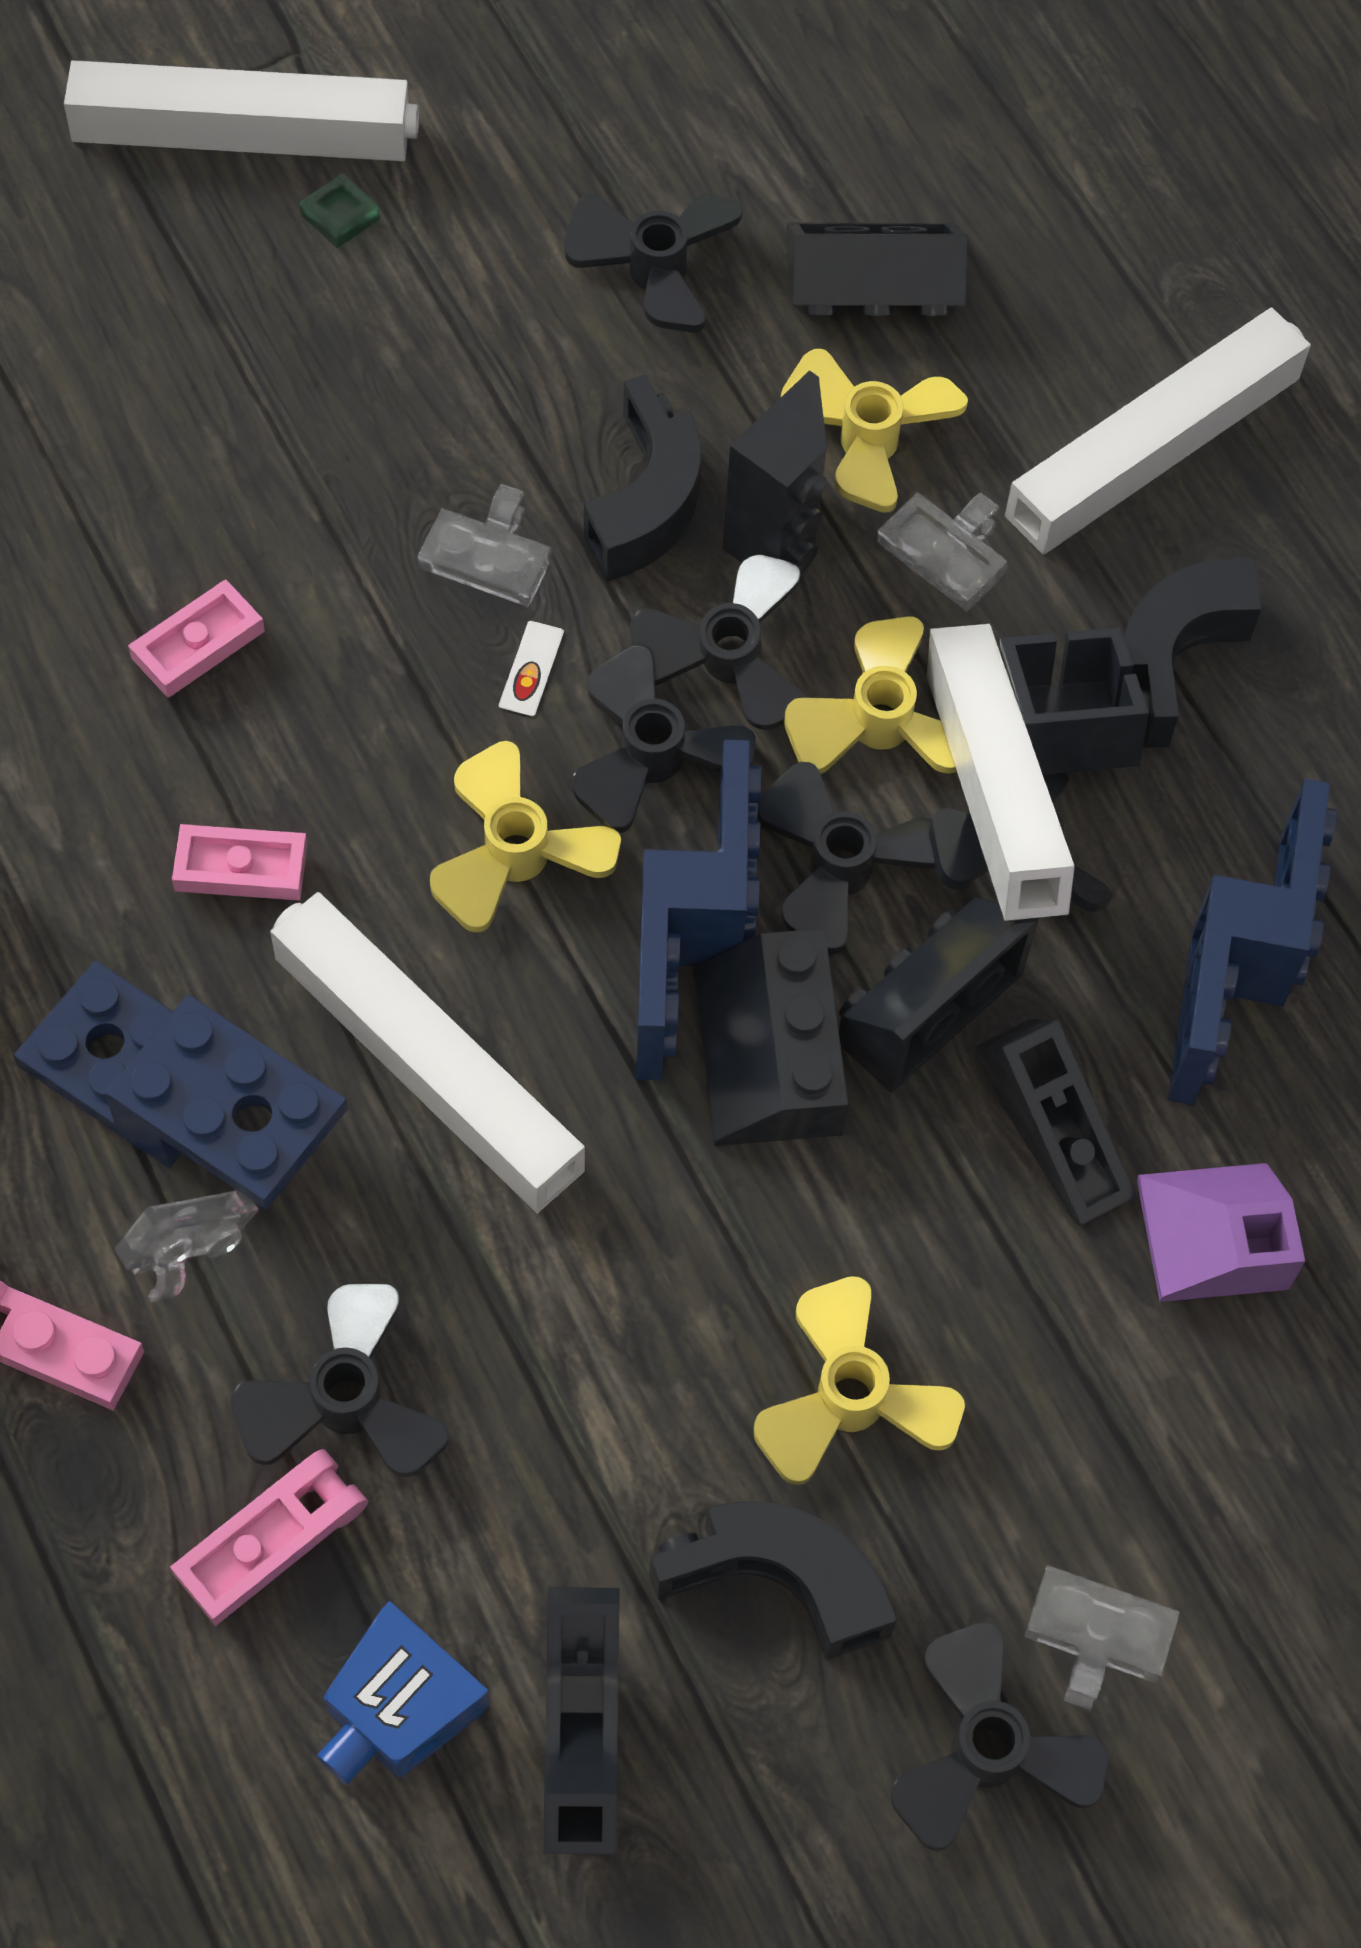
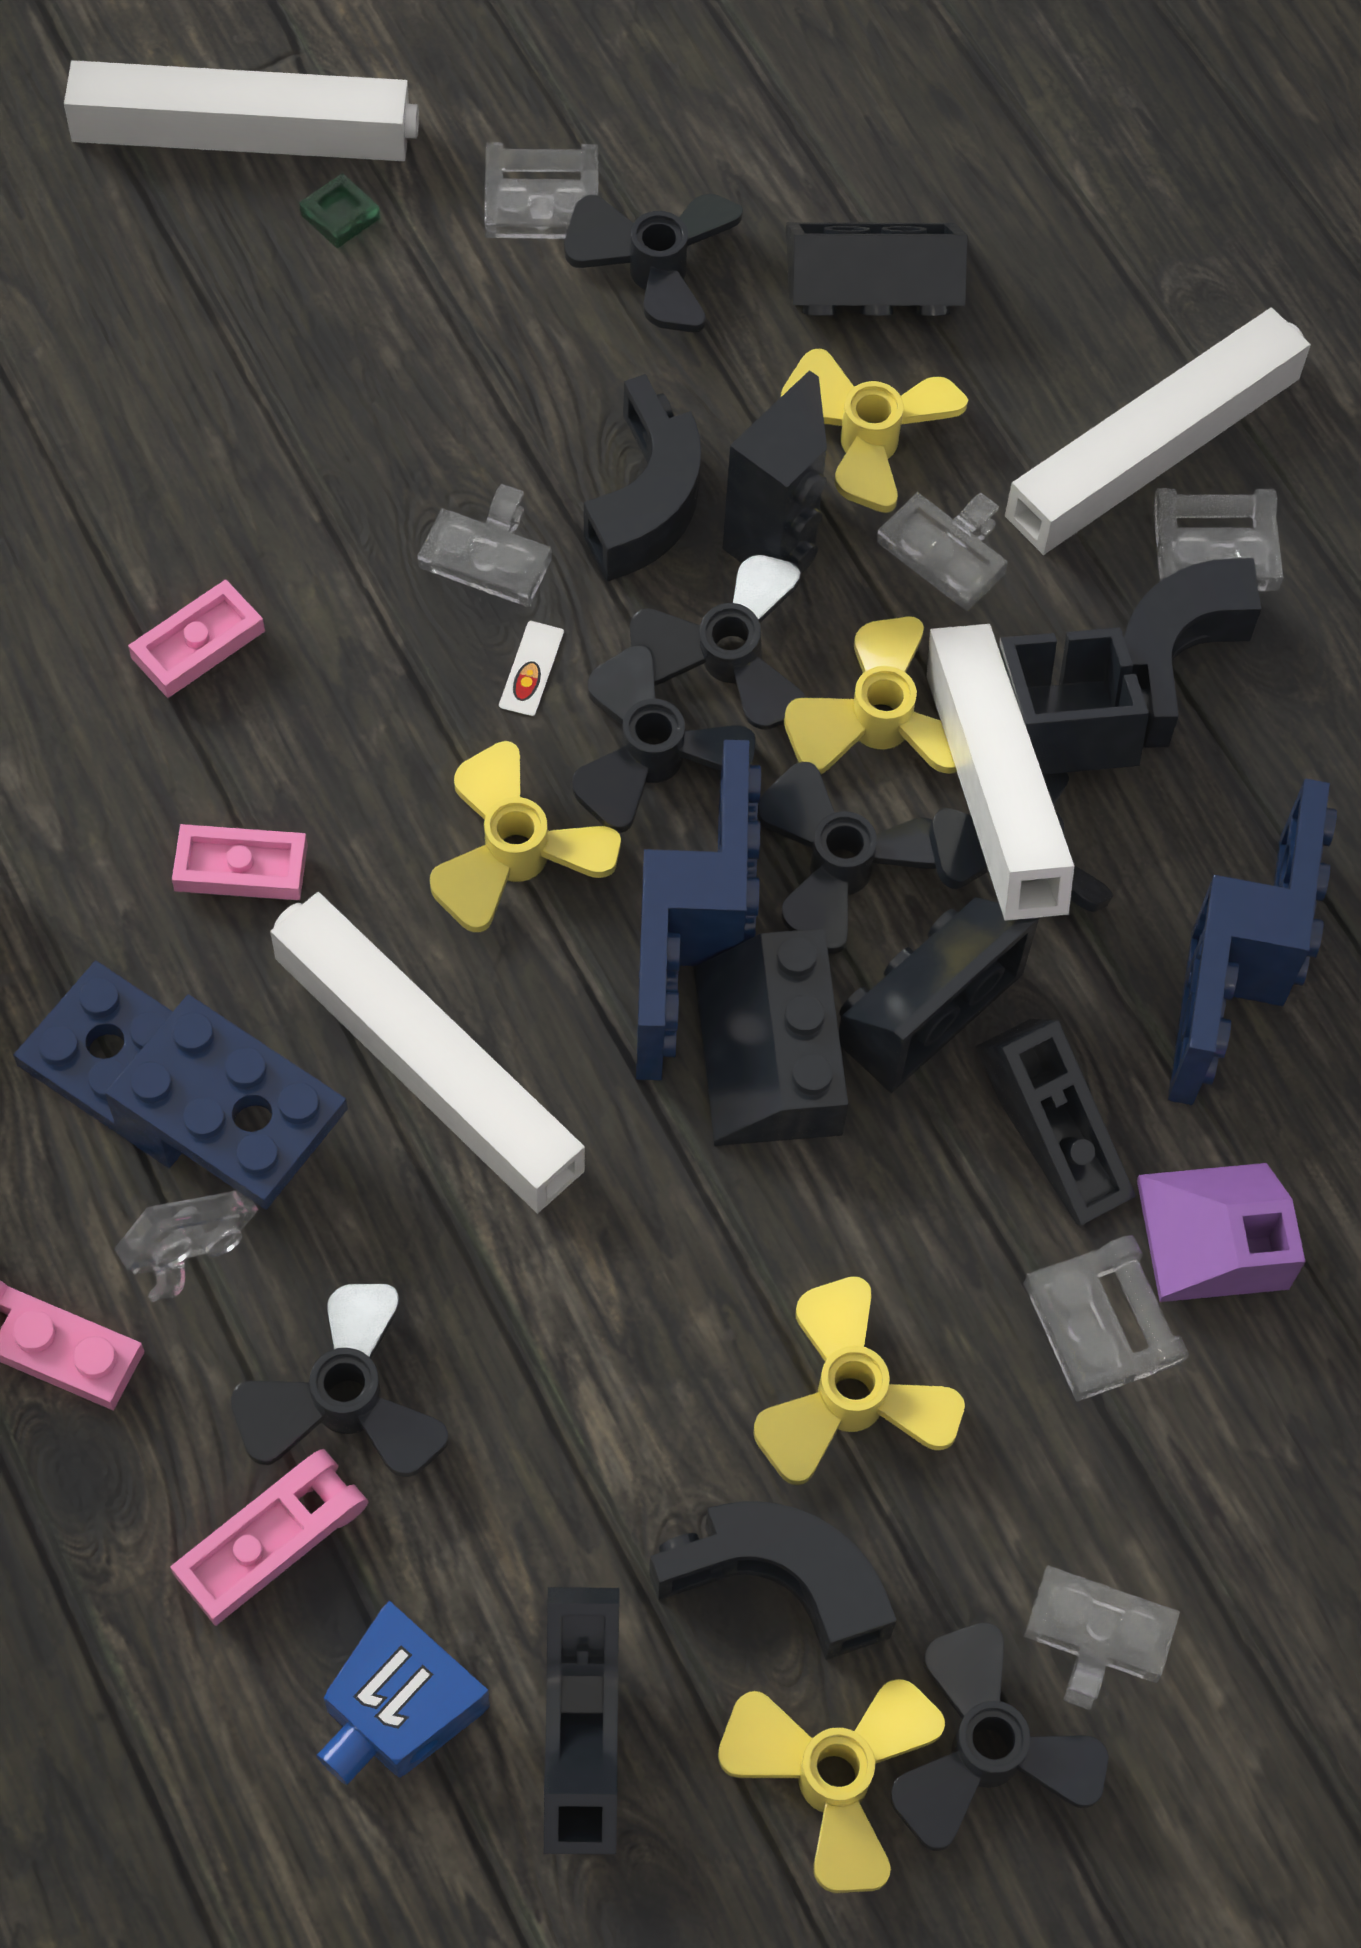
none -> clear plate [485,143,598,239]
none -> light yellow piece [718,1679,945,1893]
none -> clear plate [1024,1235,1189,1402]
none -> clear plate [1154,489,1283,591]

